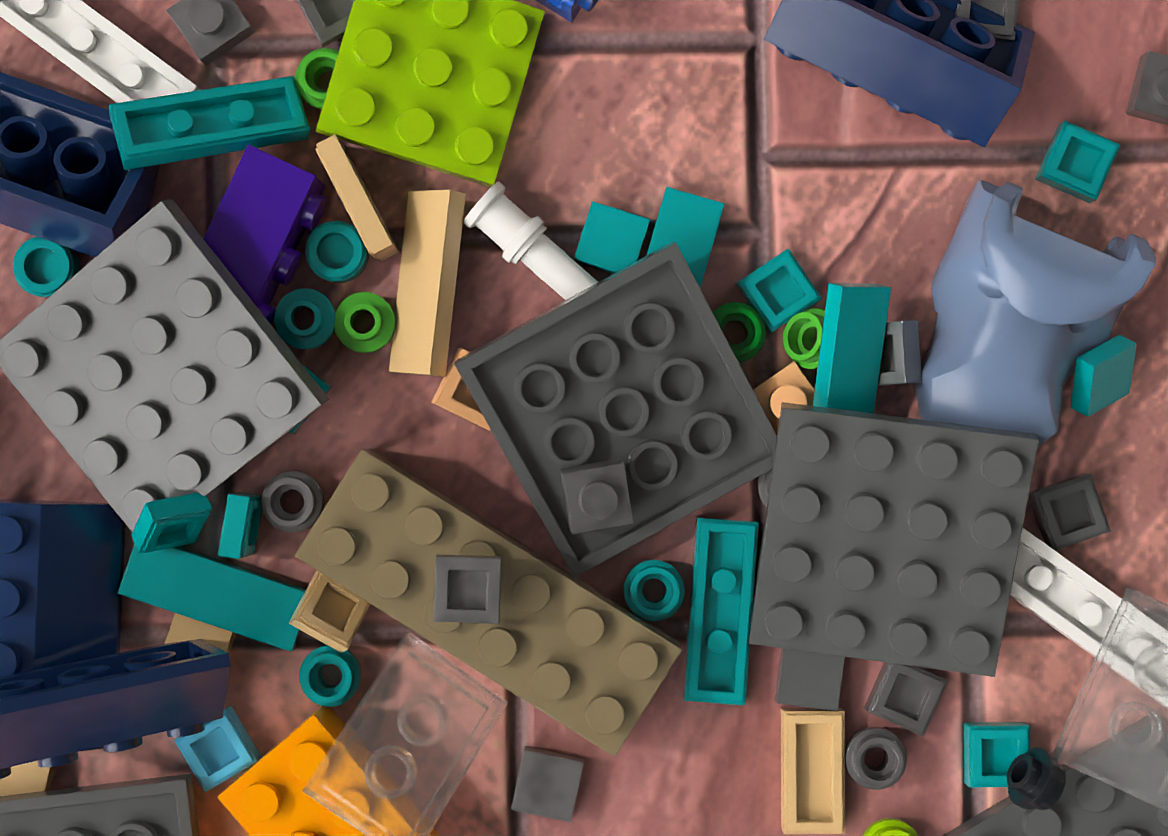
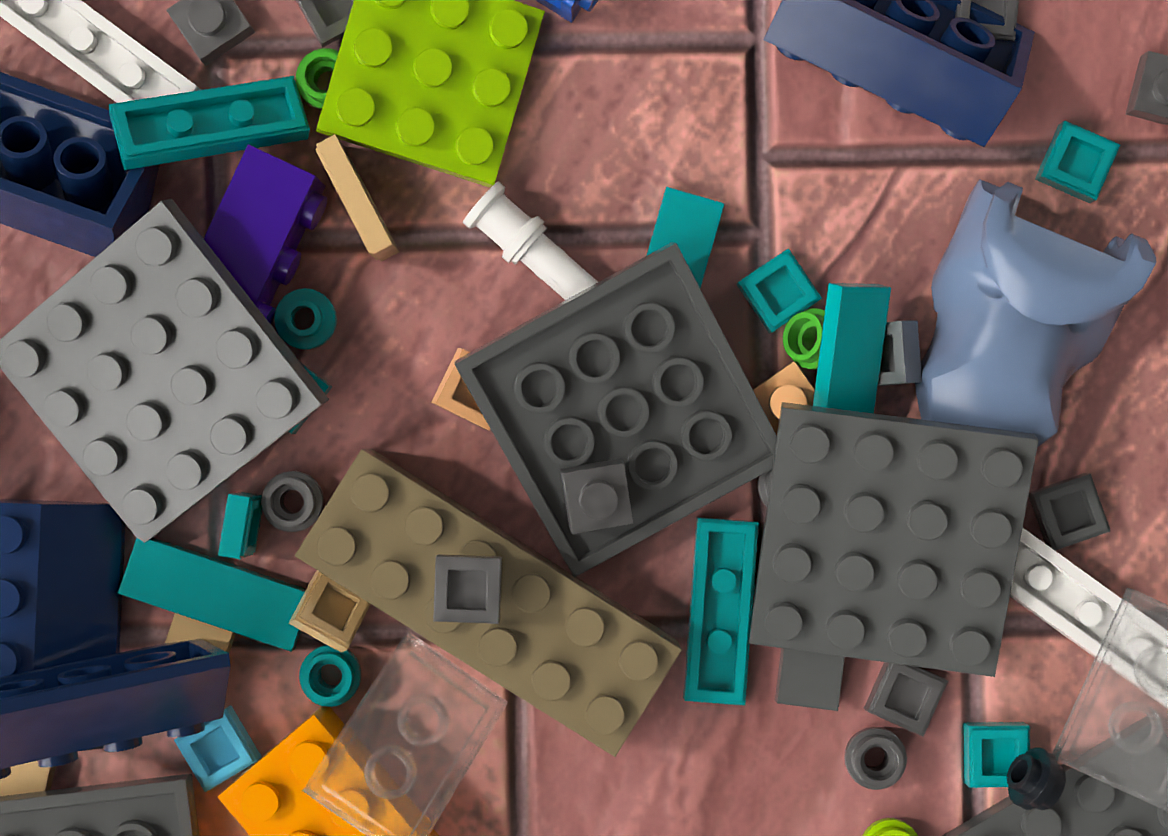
teal tile [13,237,80,298] -> none
teal tile [131,492,212,554] -> none
teal tile [305,221,369,283] -> none
bright green plate [334,292,396,353] -> none
tan tile [389,190,466,377] -> none
flat silver tile [511,746,584,823] -> none
teal tile [574,201,650,274] -> none
teal plate [624,559,685,621] -> none
green plate [713,302,766,363] -> none
tan tile [781,708,845,834] -> none
teal tile [1071,334,1137,417] -> none

